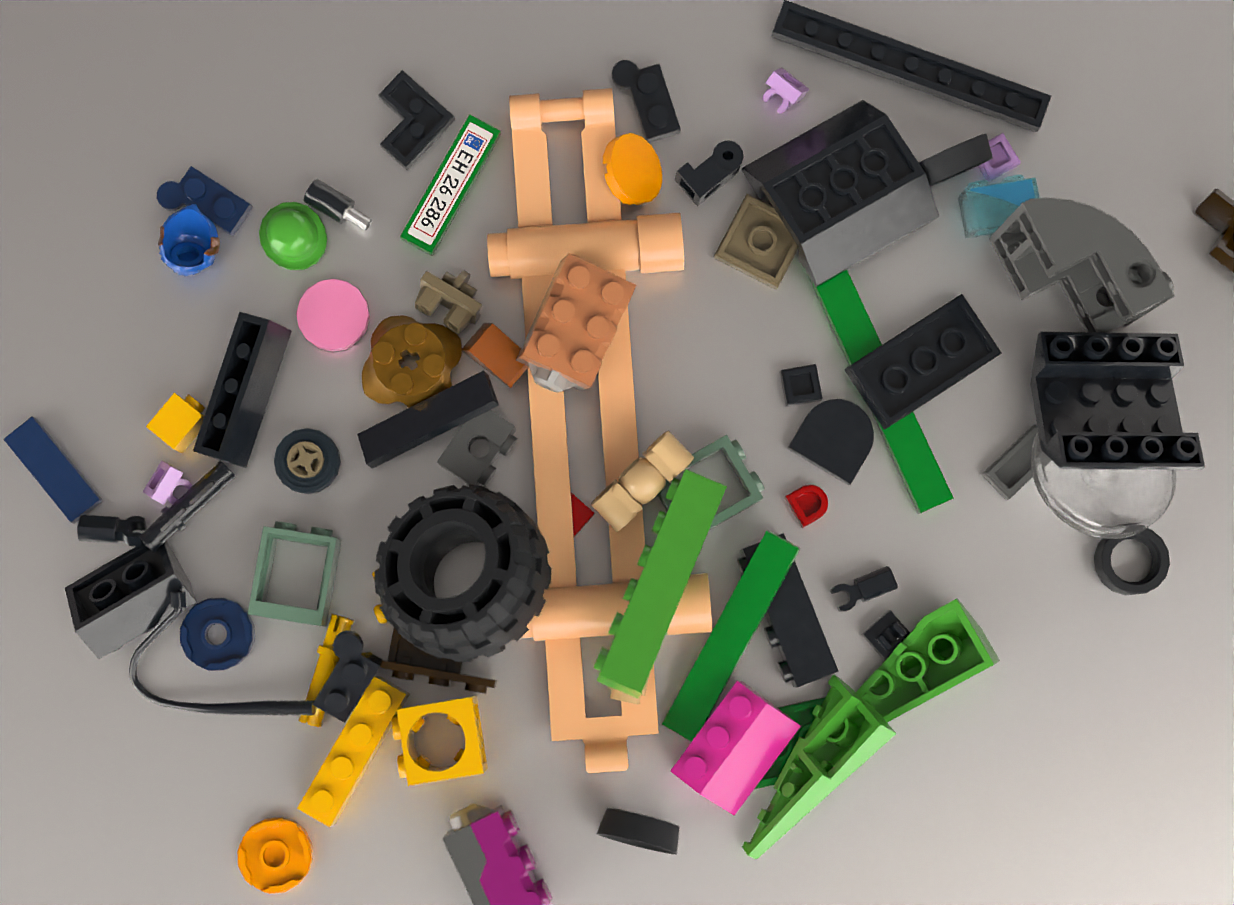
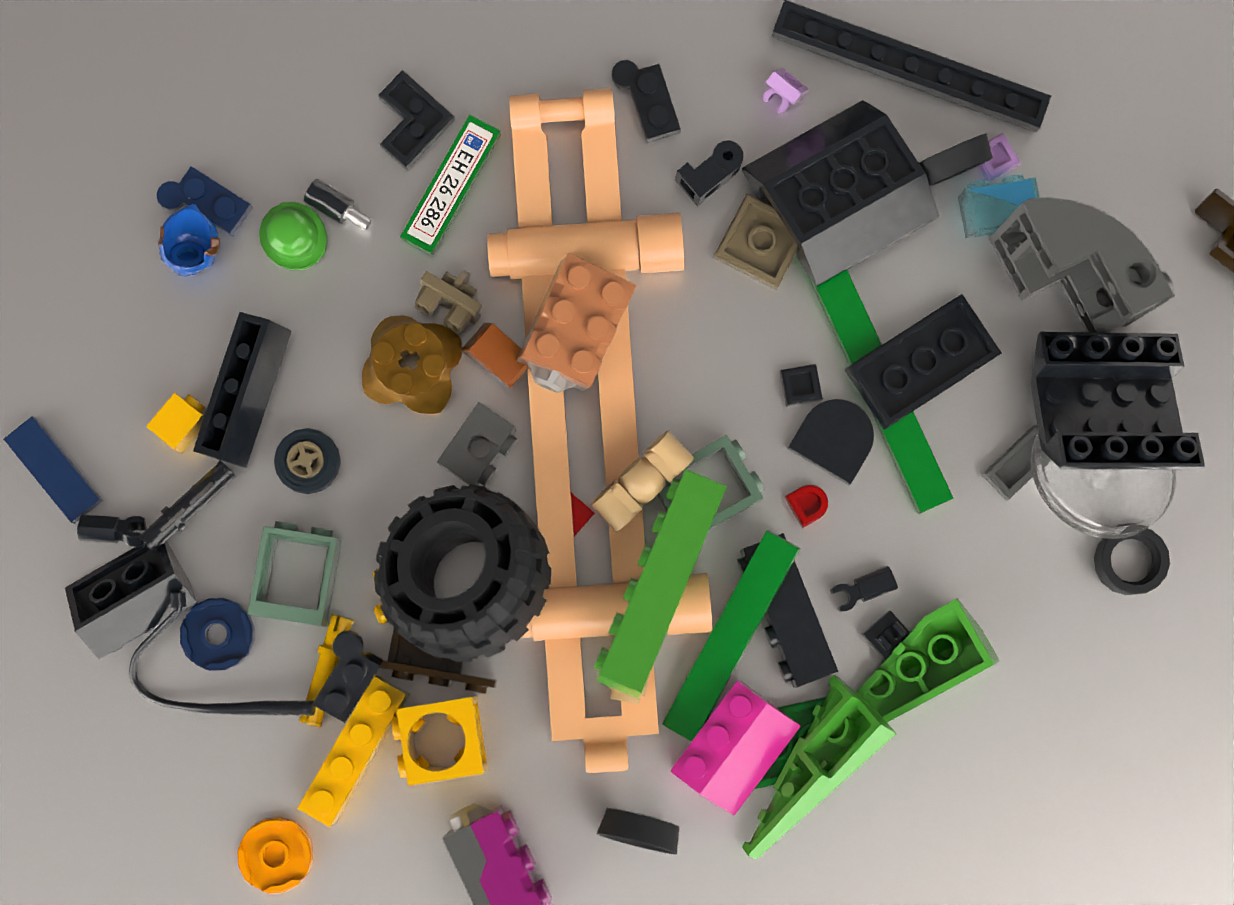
lavender tile [143,461,192,505] -> none
bright pink tile [296,279,370,352] -> none
black tile [357,370,499,469] -> none
light orange tile [603,133,662,206] -> none

